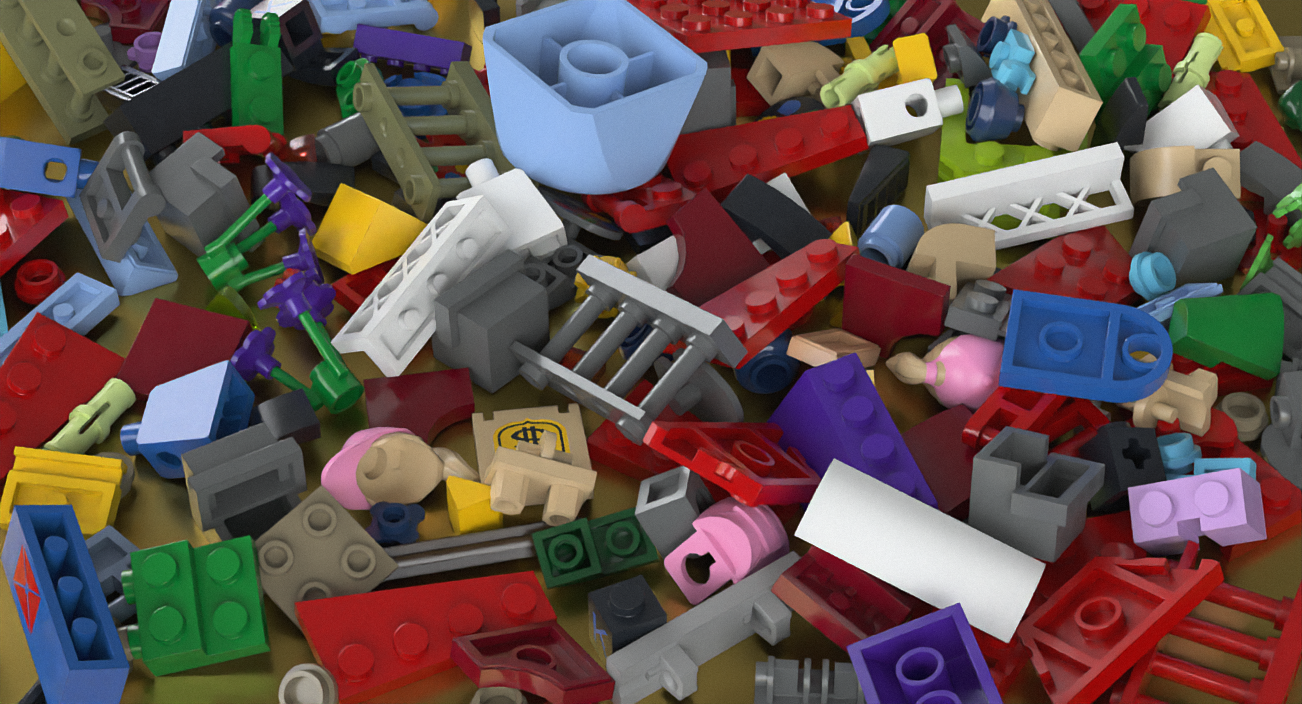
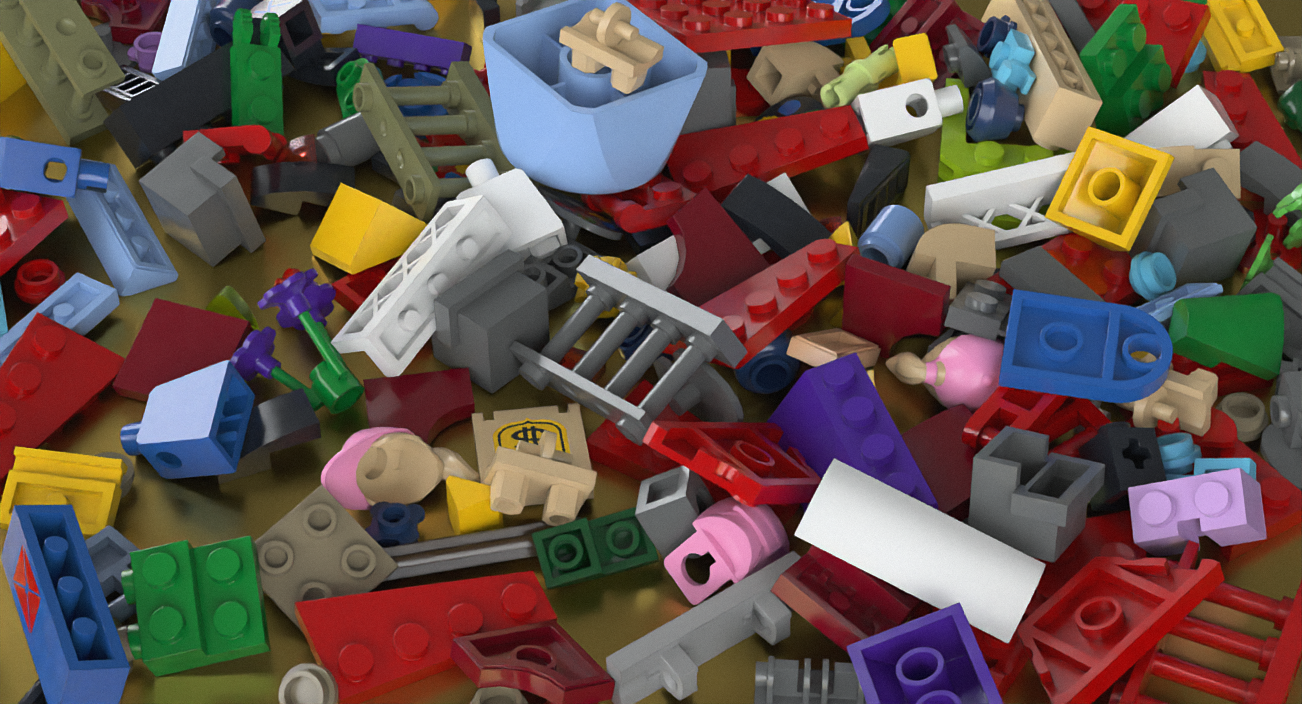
yellowish green pin [42,378,136,455] -> none
dark grey plate [79,131,166,263] -> none
dark grey plate [181,422,307,544] -> none
plant [197,152,325,294] -> none
black brick [588,575,667,669] -> none
black slope [1090,77,1149,153] -> none
yellowish green pin [1158,33,1223,111] -> none
none -> tan hips [559,2,664,94]
none -> dark grey tile [998,246,1105,302]
none -> yellow slope [1045,126,1175,251]

